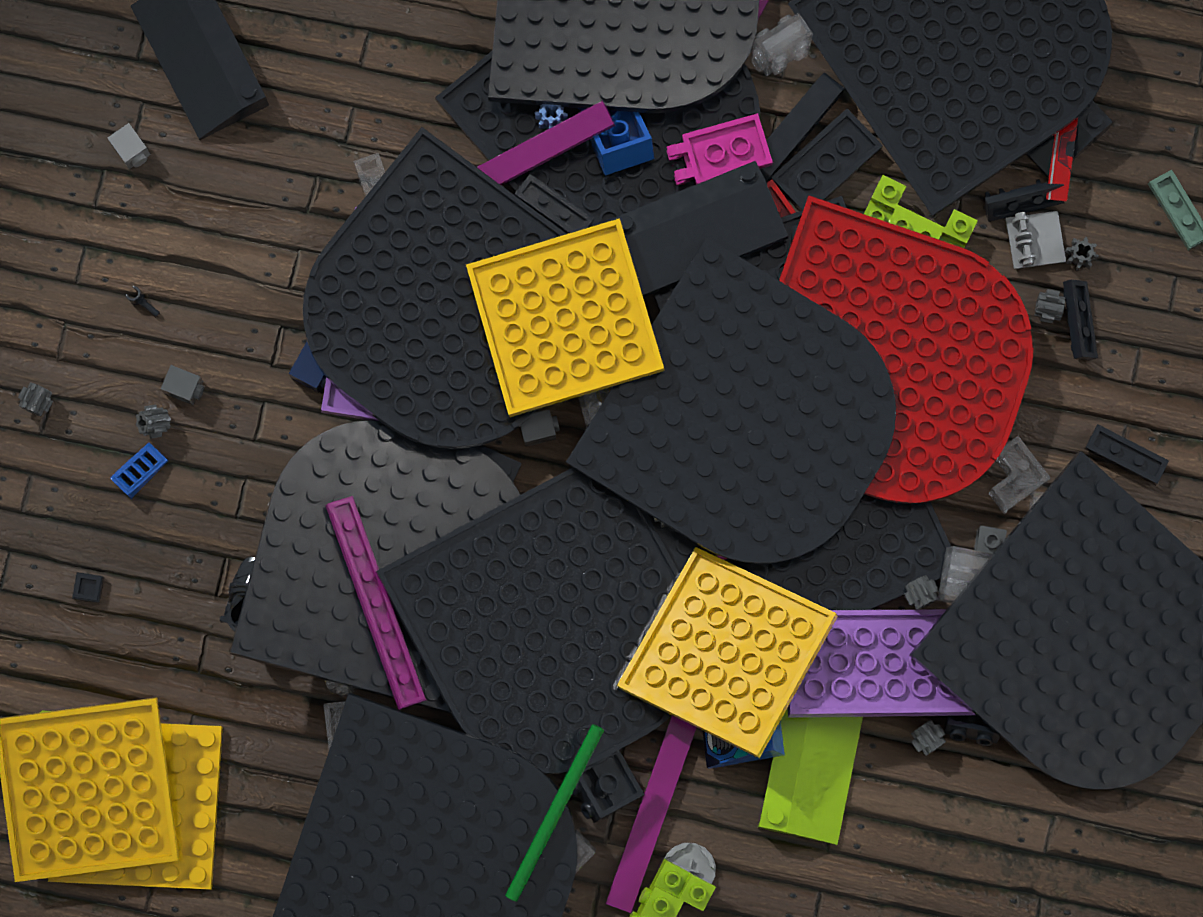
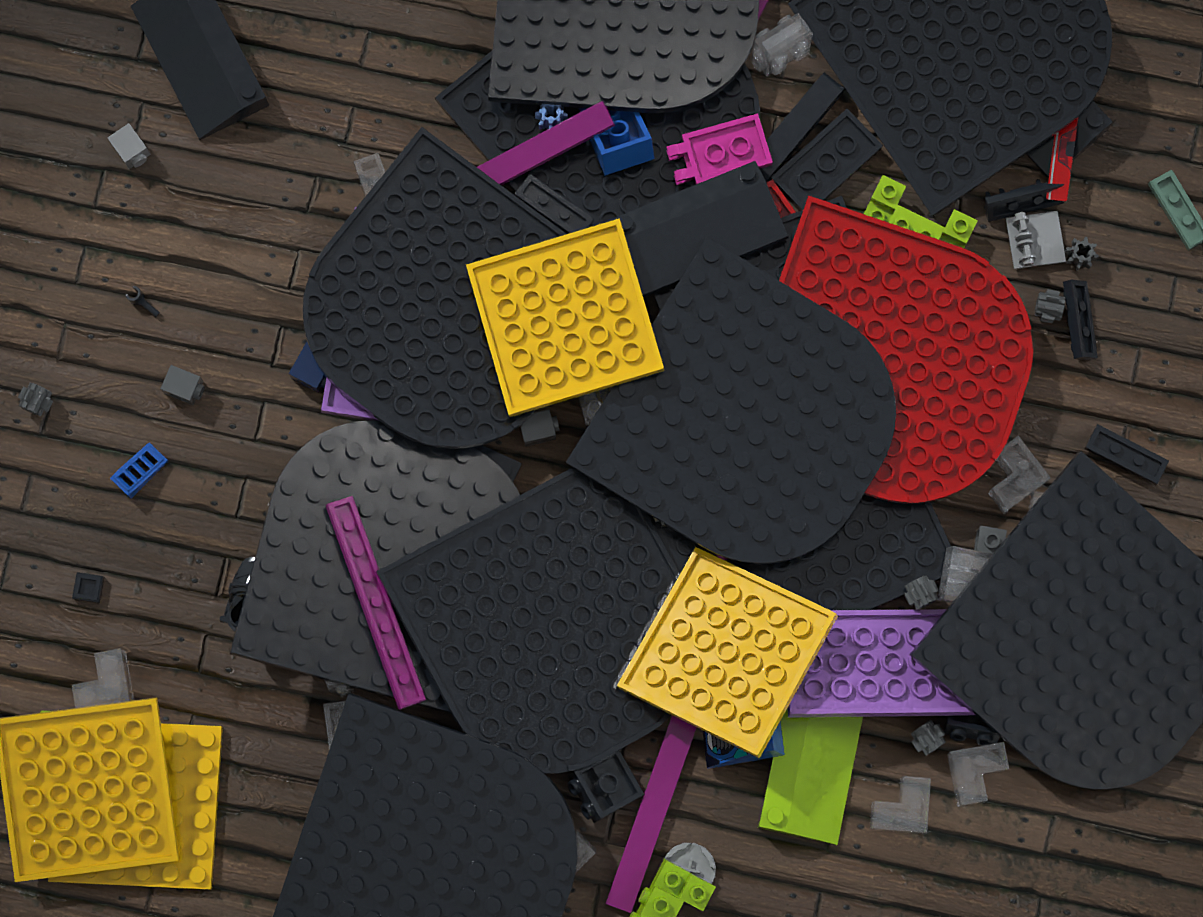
dark grey gear [136,404,171,439] -> none
green piece [505,724,604,902] -> none
none -> clear brick [72,648,134,708]
none -> clear brick [870,776,931,834]
none -> clear brick [947,742,1009,807]

